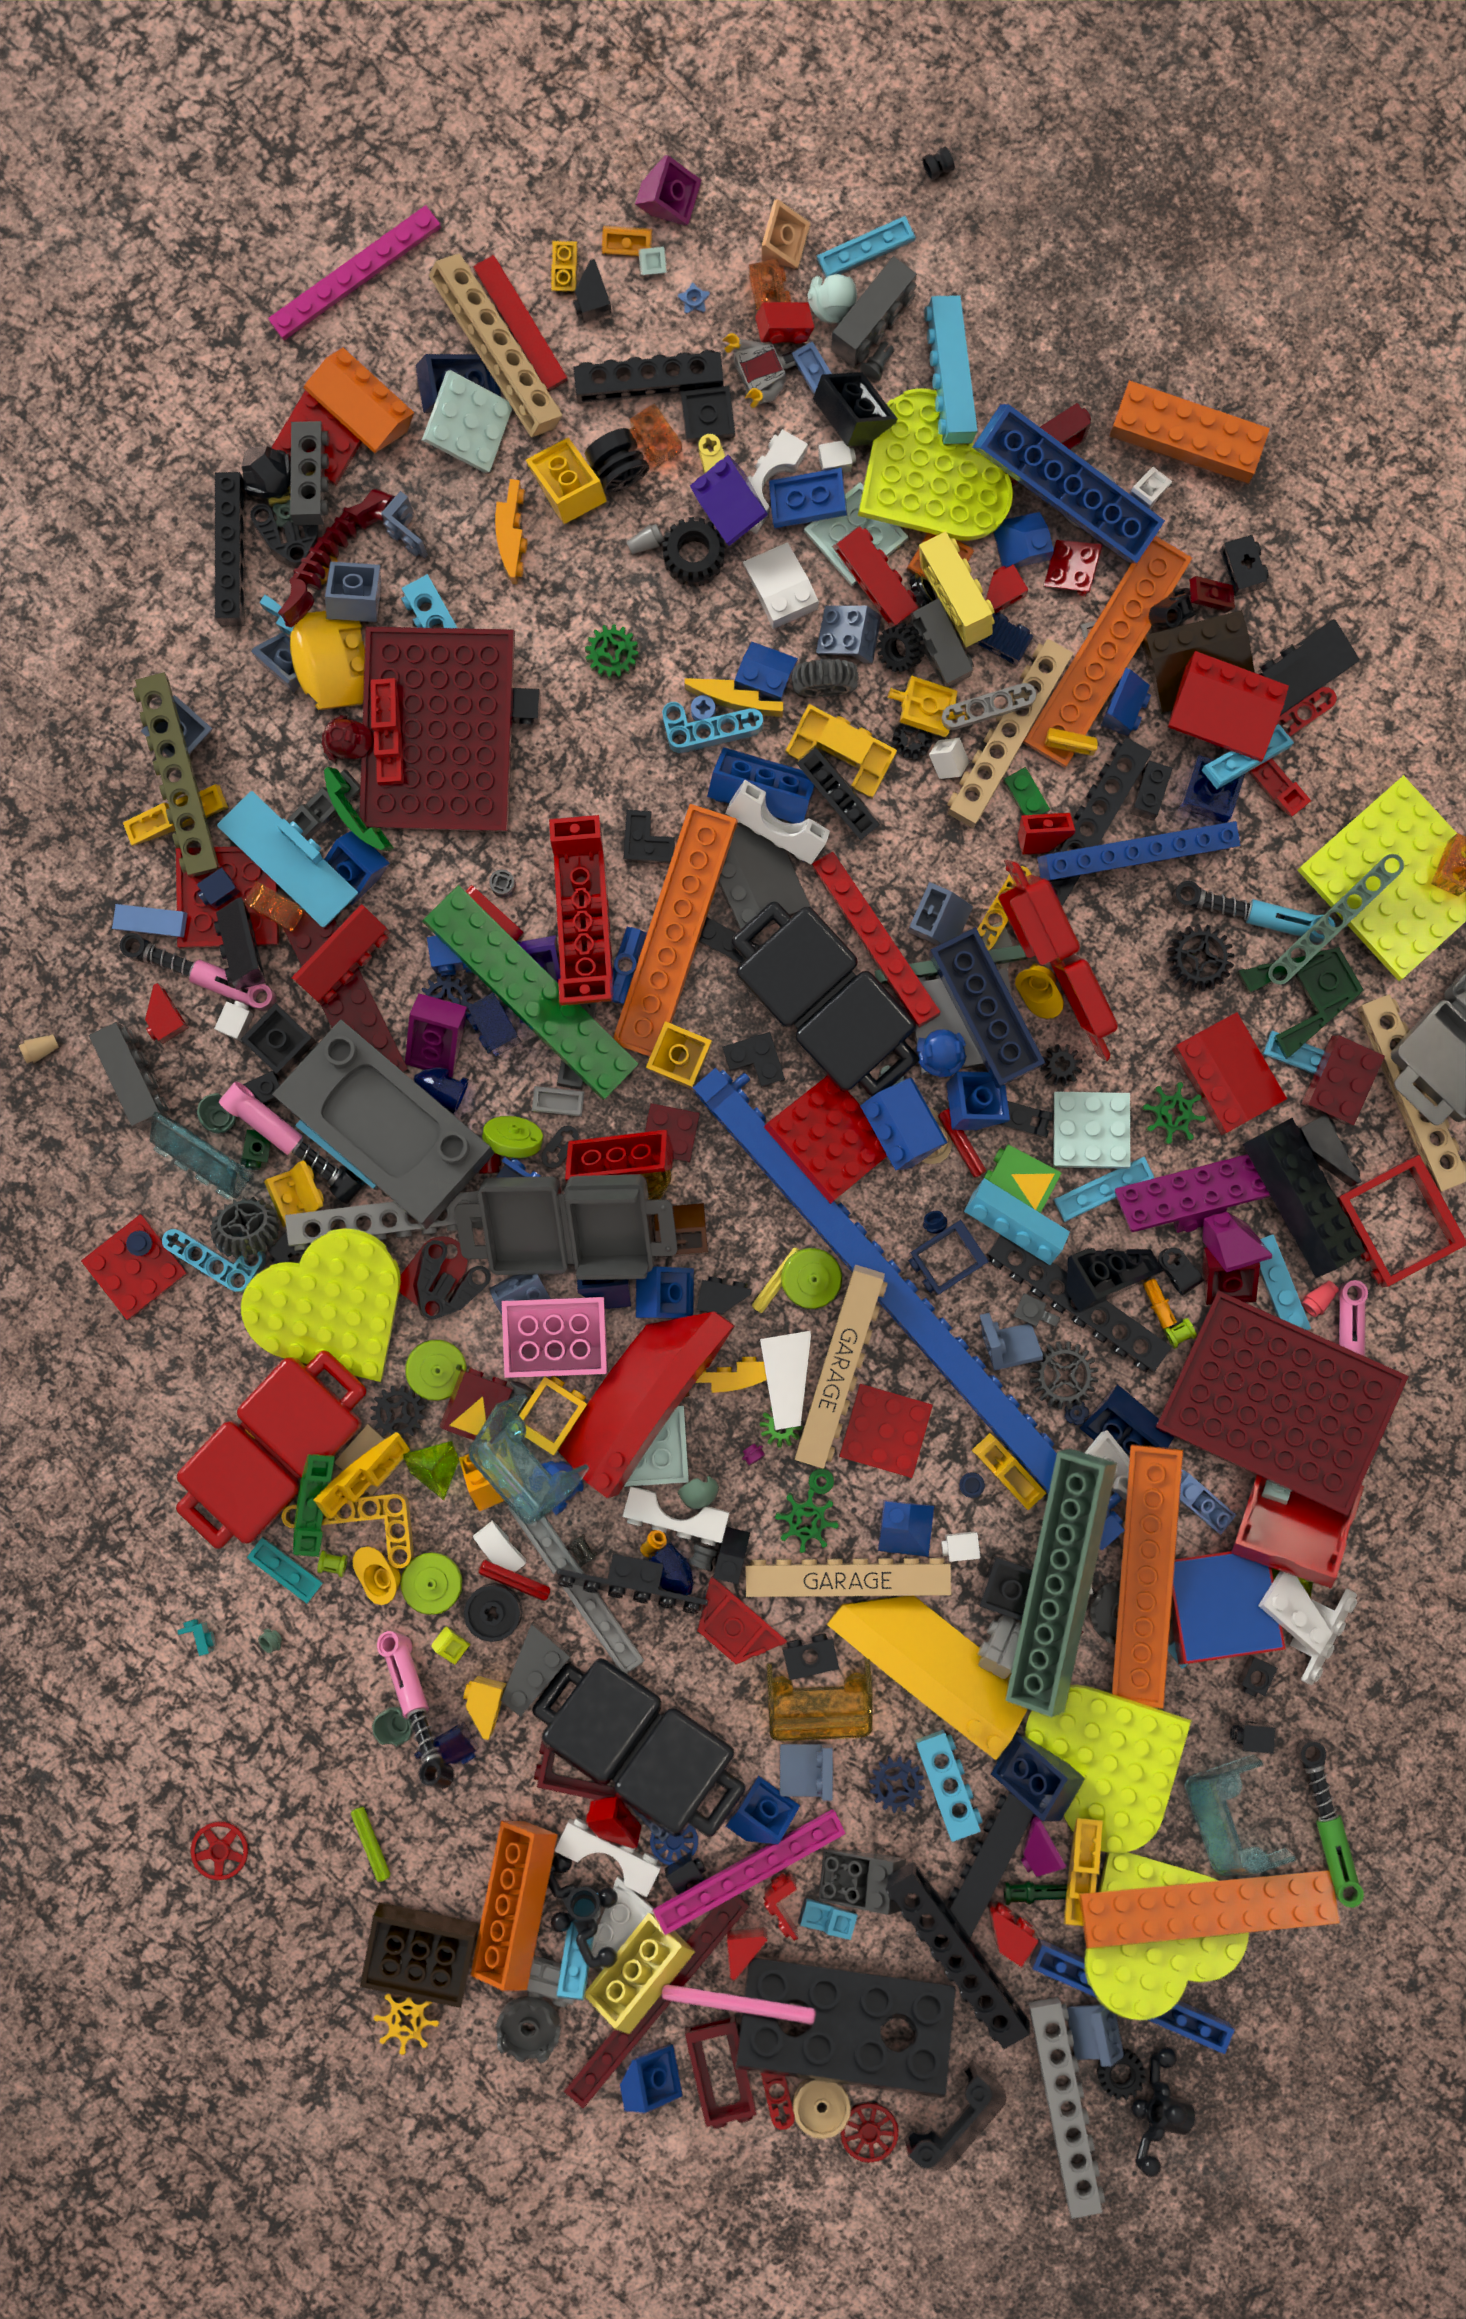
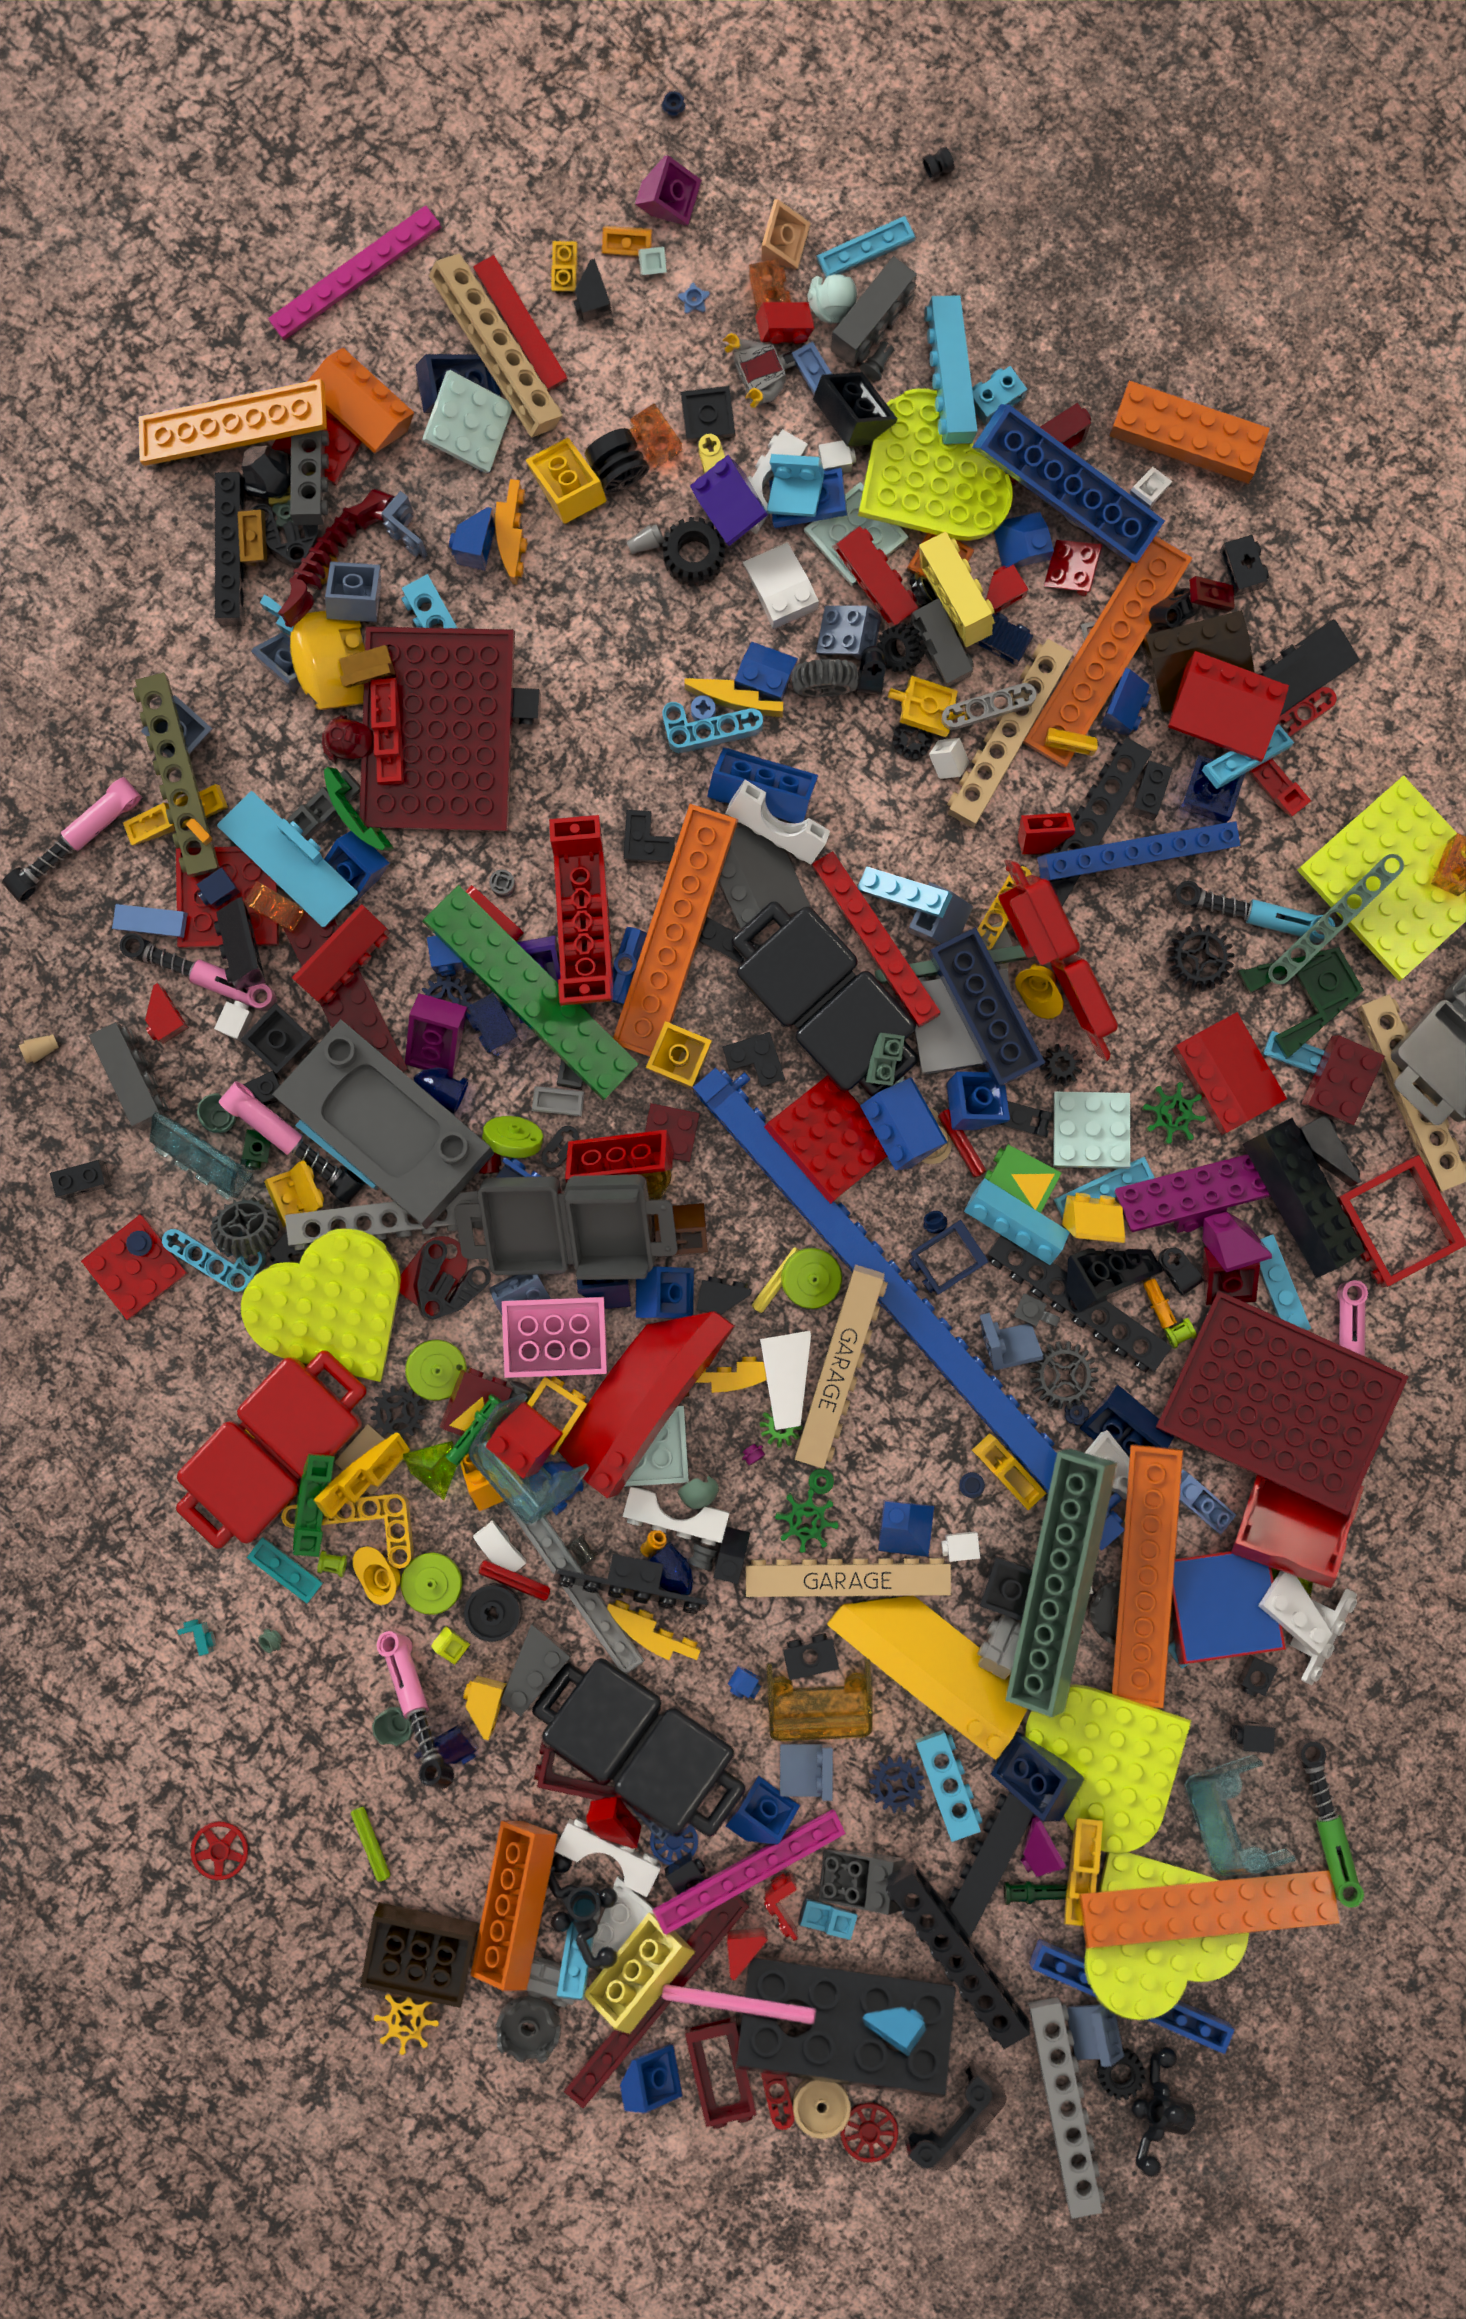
black brick [573,350,724,404] -> none
green gear [585,624,639,680] -> none
red wing [697,1576,787,1665] -> none
yellow bracket [785,704,897,799] -> none
black brick [796,745,880,840] -> none
red plate [839,1384,933,1478] -> none
blue helmet [916,1029,967,1078] -> none
red slope [988,1901,1039,1967] -> none
green plate [1003,767,1050,815] -> none
light aqua plate [1262,1480,1291,1505] -> none
coral cone [1301,1281,1339,1317] -> none
none -> piece [2,777,142,903]
none -> black brick [50,1160,112,1199]
none -> light orange plate [139,379,327,466]
none -> light orange tile [186,818,212,846]
none -> pearl gold panel [238,510,267,566]
none -> pearl gold panel [340,645,395,688]
none -> green pin [445,1394,508,1466]
none -> blue slope [449,507,495,571]
none -> red slope [485,1402,563,1479]
none -> yellow slope [607,1599,701,1660]
none -> dark blue plate [662,91,686,116]
none -> blue plate [728,1665,762,1699]
none -> medium azure bracket [767,454,825,517]
none -> black piece [855,646,886,695]
none -> plate [857,866,953,918]
none -> dark azure slope [863,2007,926,2056]
none -> sand green slope [866,1033,905,1086]
none -> medium azure brick [972,366,1027,425]
none -> yellow slope [1062,1193,1125,1243]

